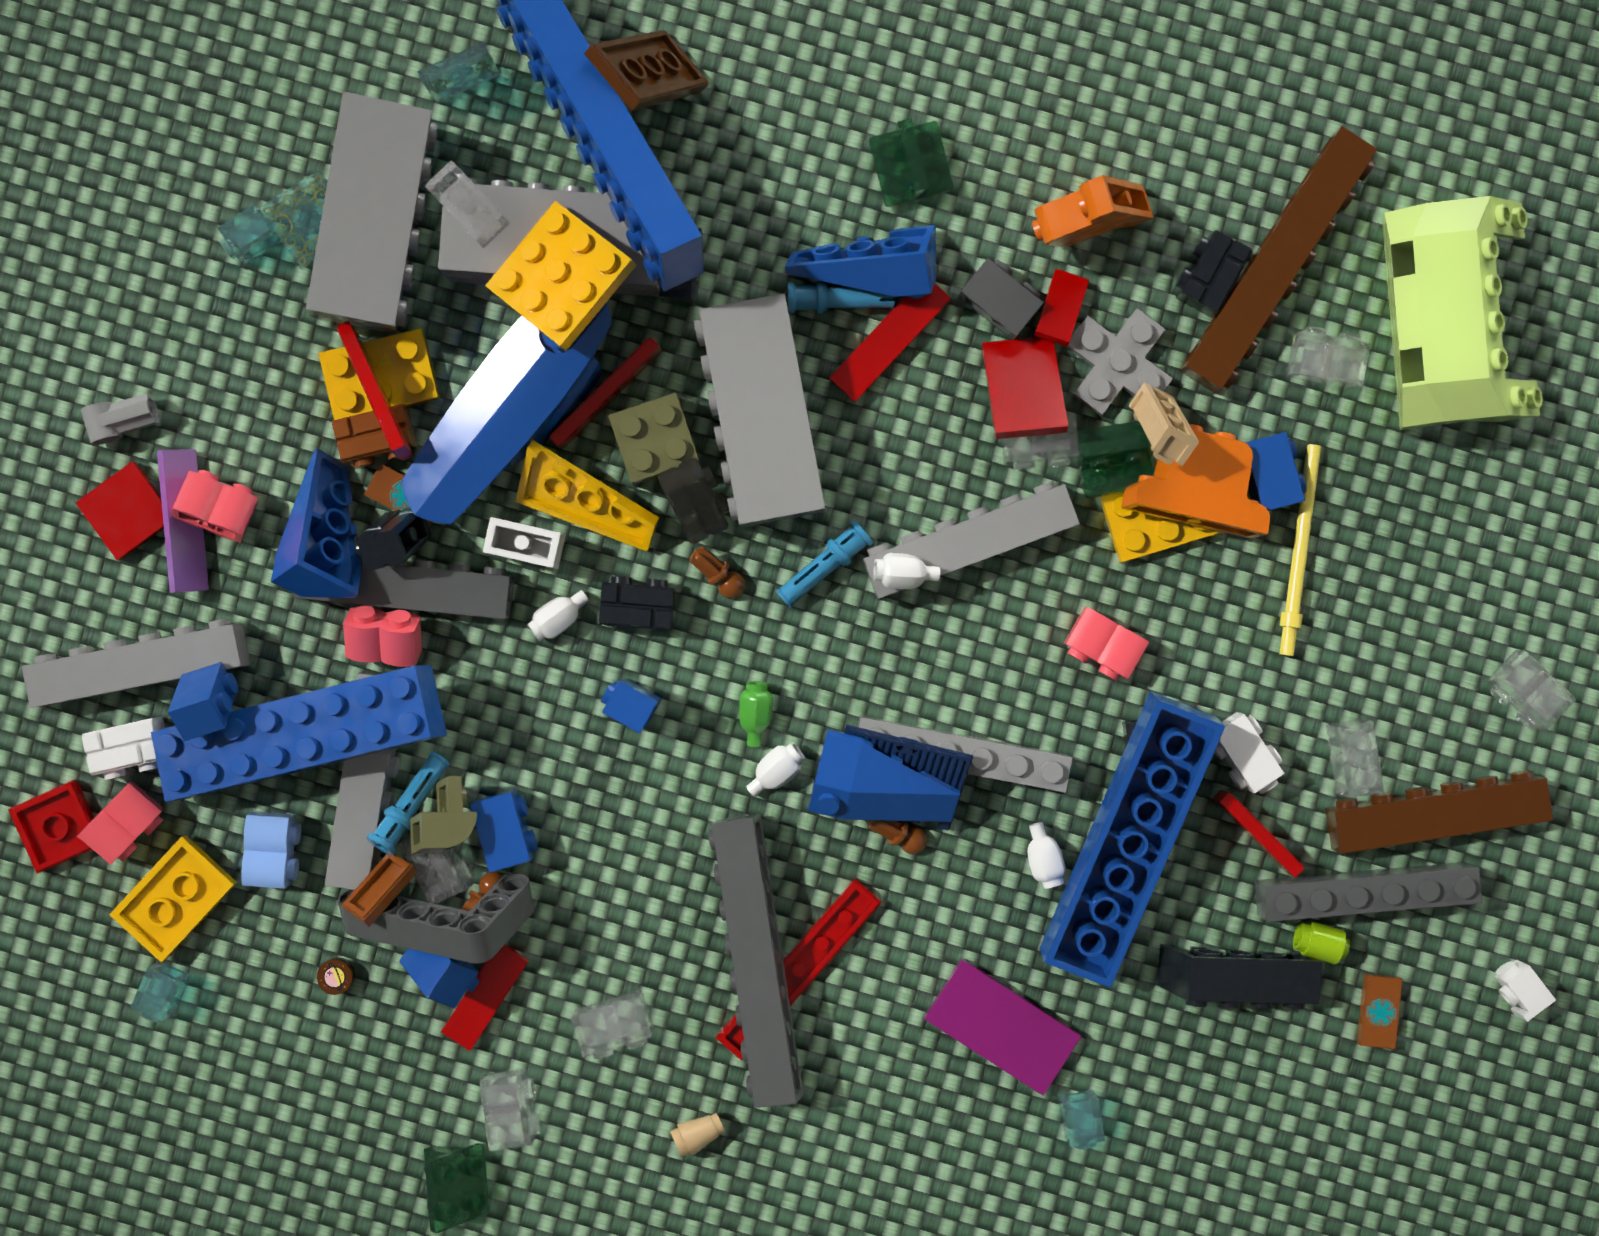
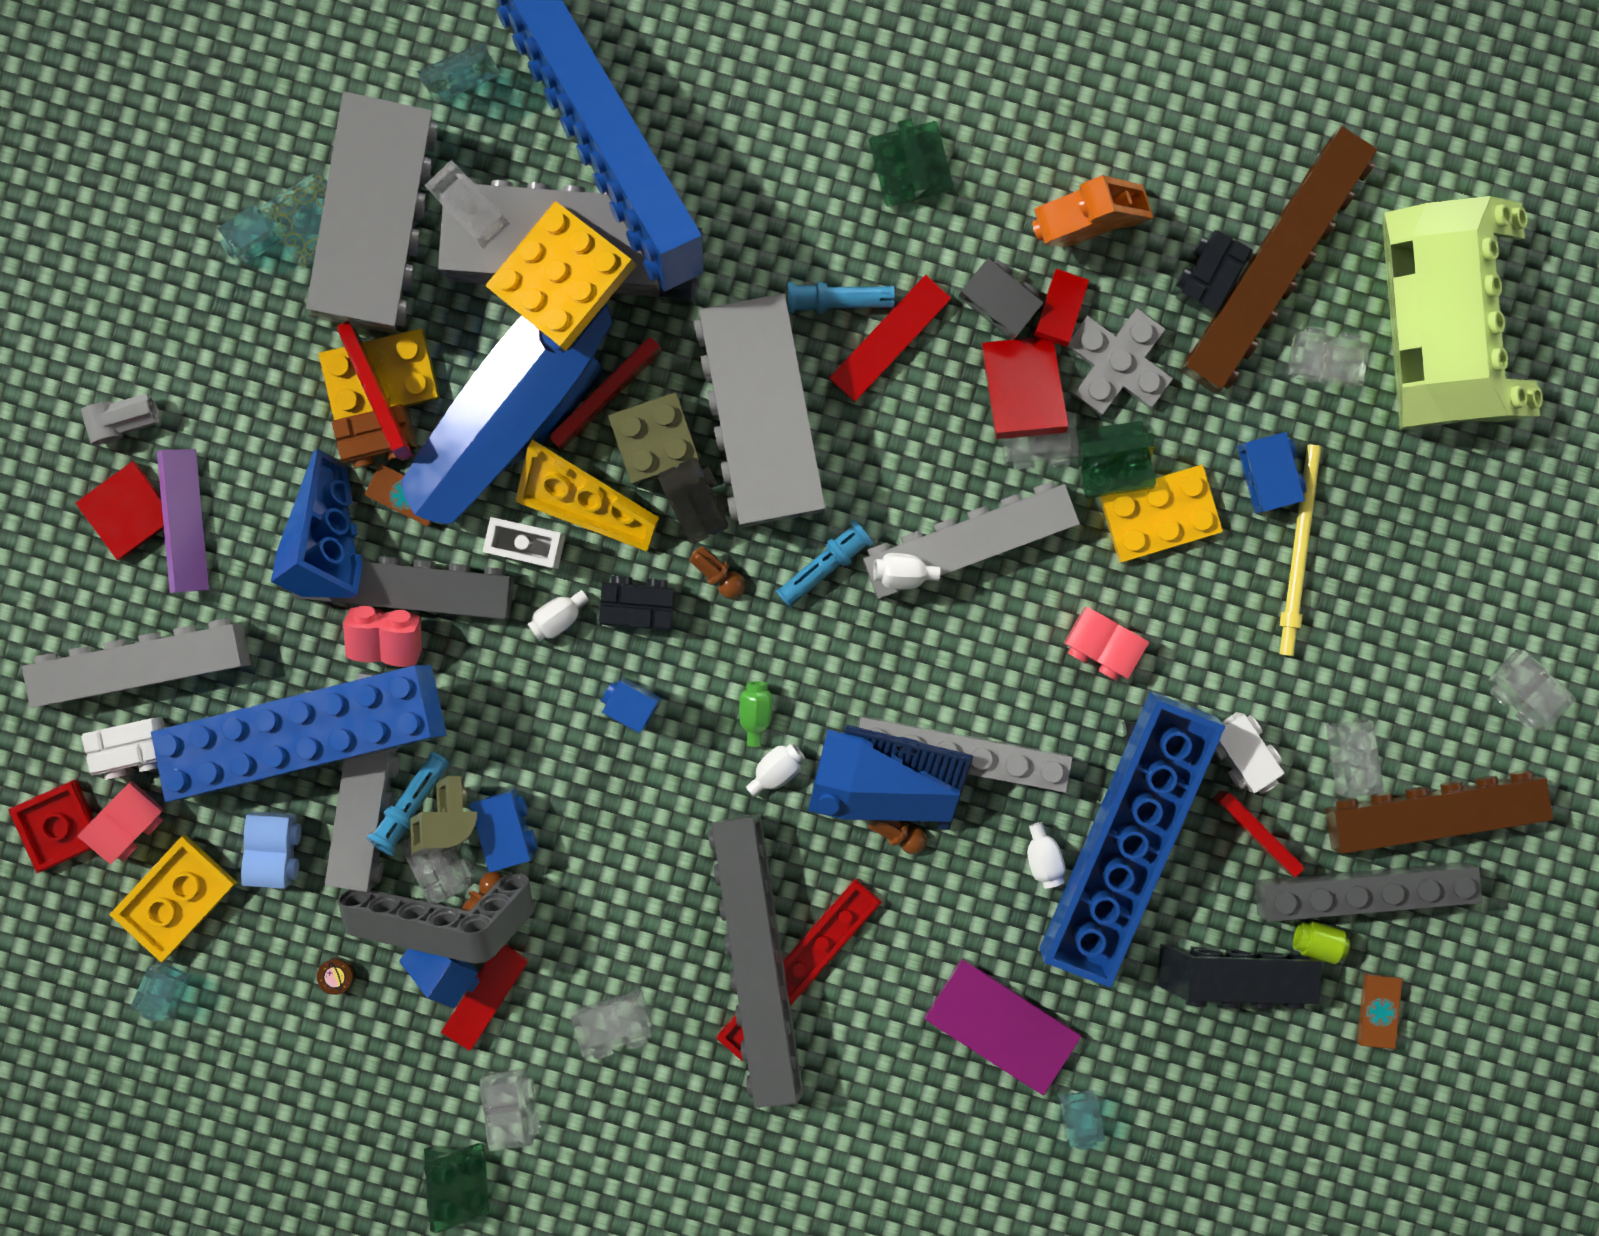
blue brick [168,662,238,742] -> none
coral brick [172,470,258,543] -> none
dark orange tile [341,854,418,927] -> none
black brick [356,507,432,570] -> none
reddish brown tile [584,30,709,111] -> none
tan cone [670,1113,725,1157] -> none
blue wedge [785,225,936,299] -> none
orange brick [1121,424,1270,539] -> none
tan container [1129,382,1199,466] -> none
white brick [1494,960,1556,1022] -> none

